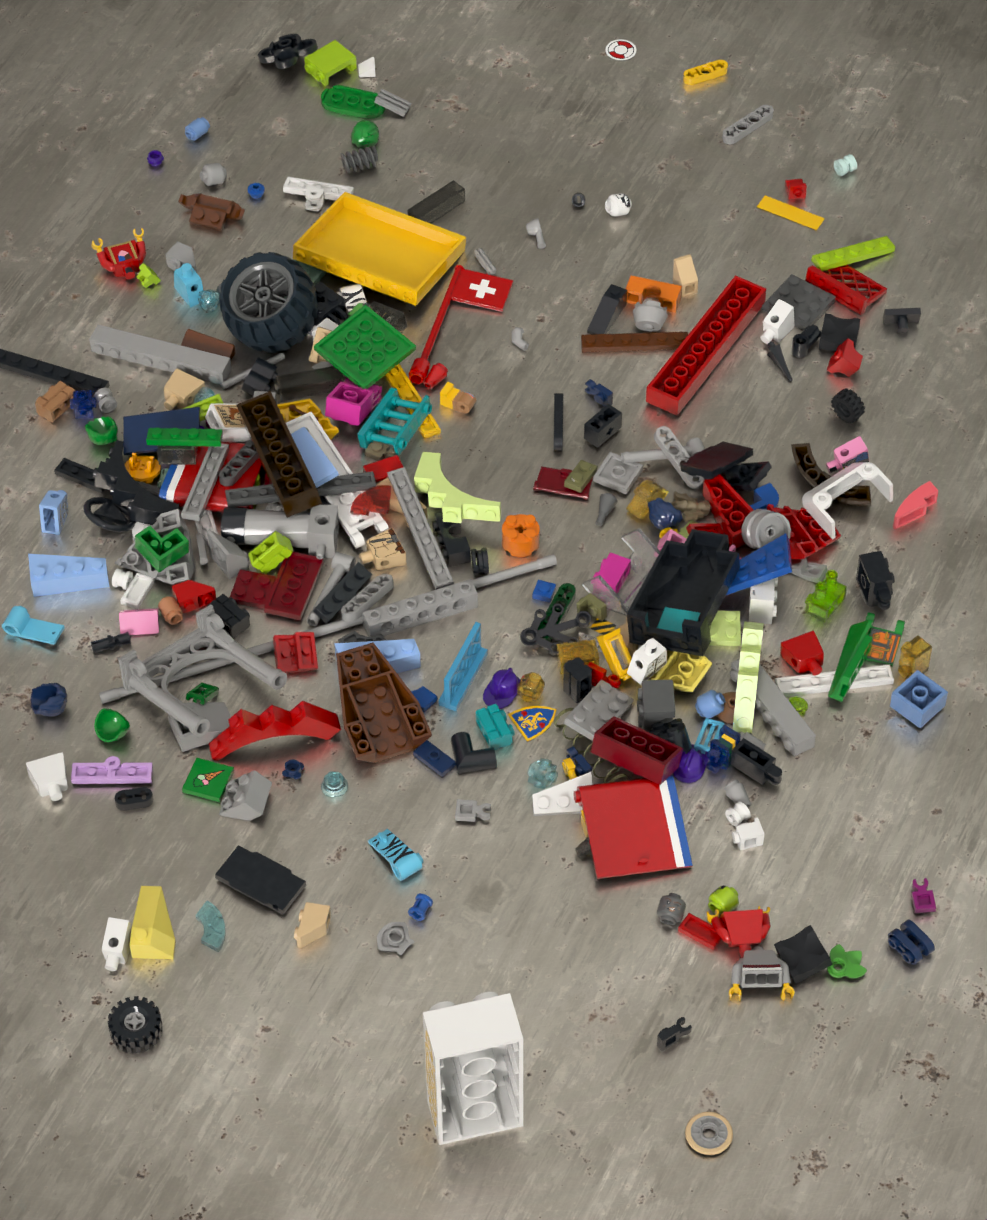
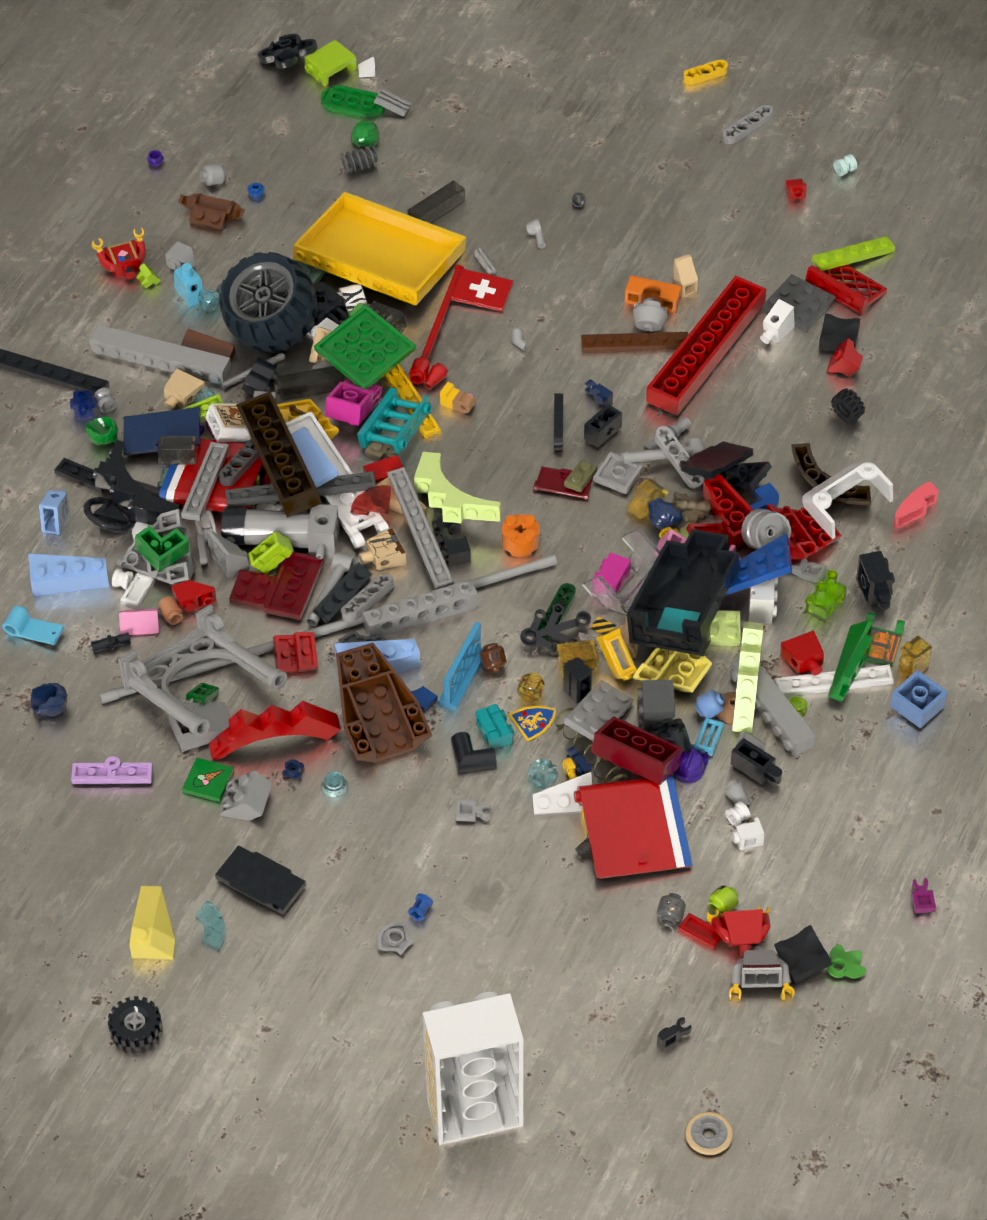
white torso [26,752,68,801] -> none
medium nougat brick [35,381,77,423] -> none
green helmet [94,708,130,742] -> none
white torso [102,917,132,971] -> none
black beam [114,787,153,810] -> none
light orange plate [125,453,161,484] -> none
green plate [146,428,223,447] -> none
medium blue brick [185,117,210,141] -> none
black brick [207,594,250,638] -> none
white plate [283,177,354,212] -> none
tan slope [294,902,331,948] -> none
medium azure door [368,829,424,881] -> none
dark blue plate [413,740,456,777] -> none
black wheel [471,548,489,575] -> none
dark purple piece [483,668,522,709] -> none
blue plate [532,580,556,603] -> none
olive bracket [576,593,607,621] -> none
black slope [587,284,627,334] -> none
red plate [588,662,621,689] -> none
dark grey cone [596,493,618,526] -> none
sticker [605,39,637,60] -> none
white head [605,193,632,217] -> none
white torso [627,638,667,685] -> none
clear blue hips [707,725,741,774] -> none
yellow sticker [757,195,825,230] -> none
black piece [767,342,793,382] -> none
black piece [791,324,821,358] -> none
bright pink torso [826,436,869,473] -> none
black tile [883,308,921,333] -> none
dark blue brick [888,919,935,965] -> none
none -> reddish brown head [479,643,507,673]
none -> light grey pin [643,417,691,450]

